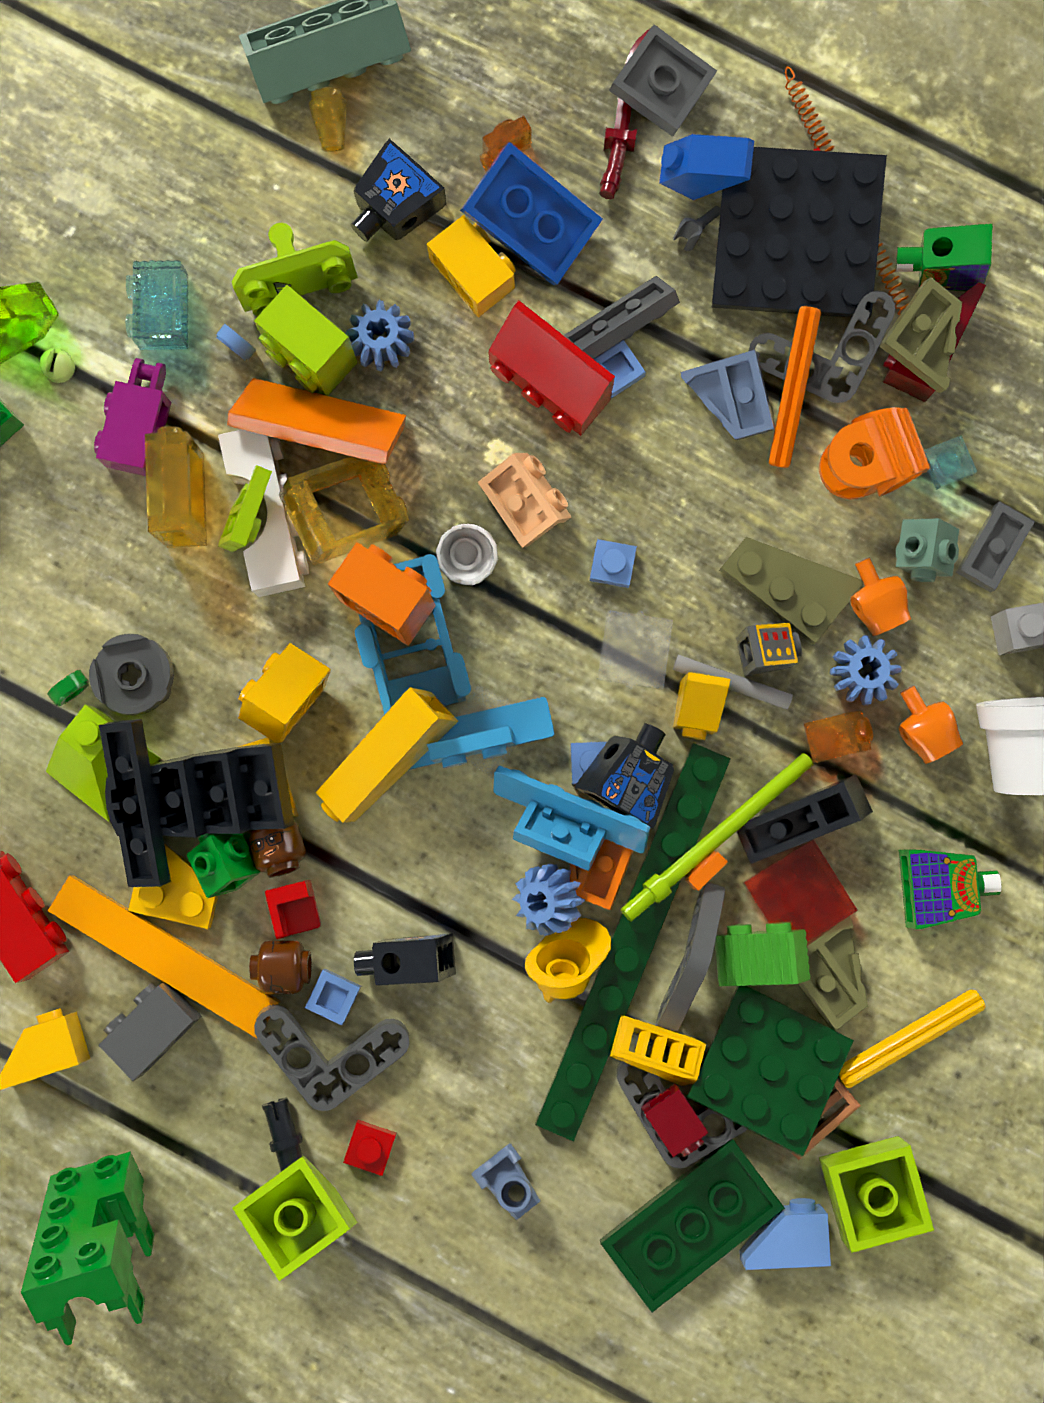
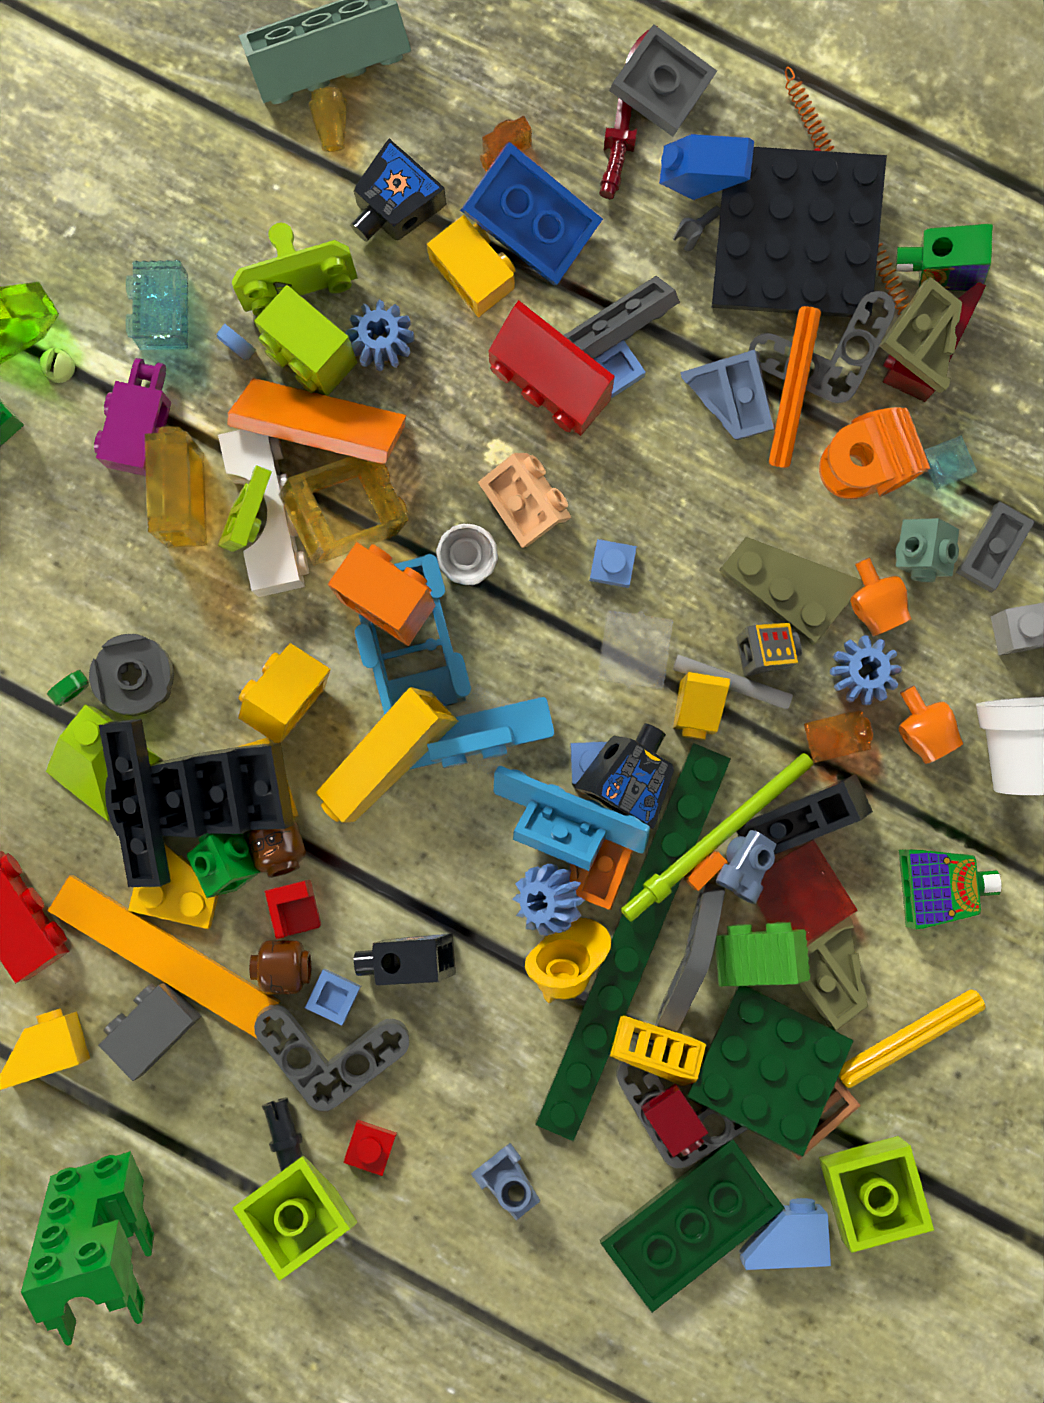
none -> sand blue plate [716,830,777,904]

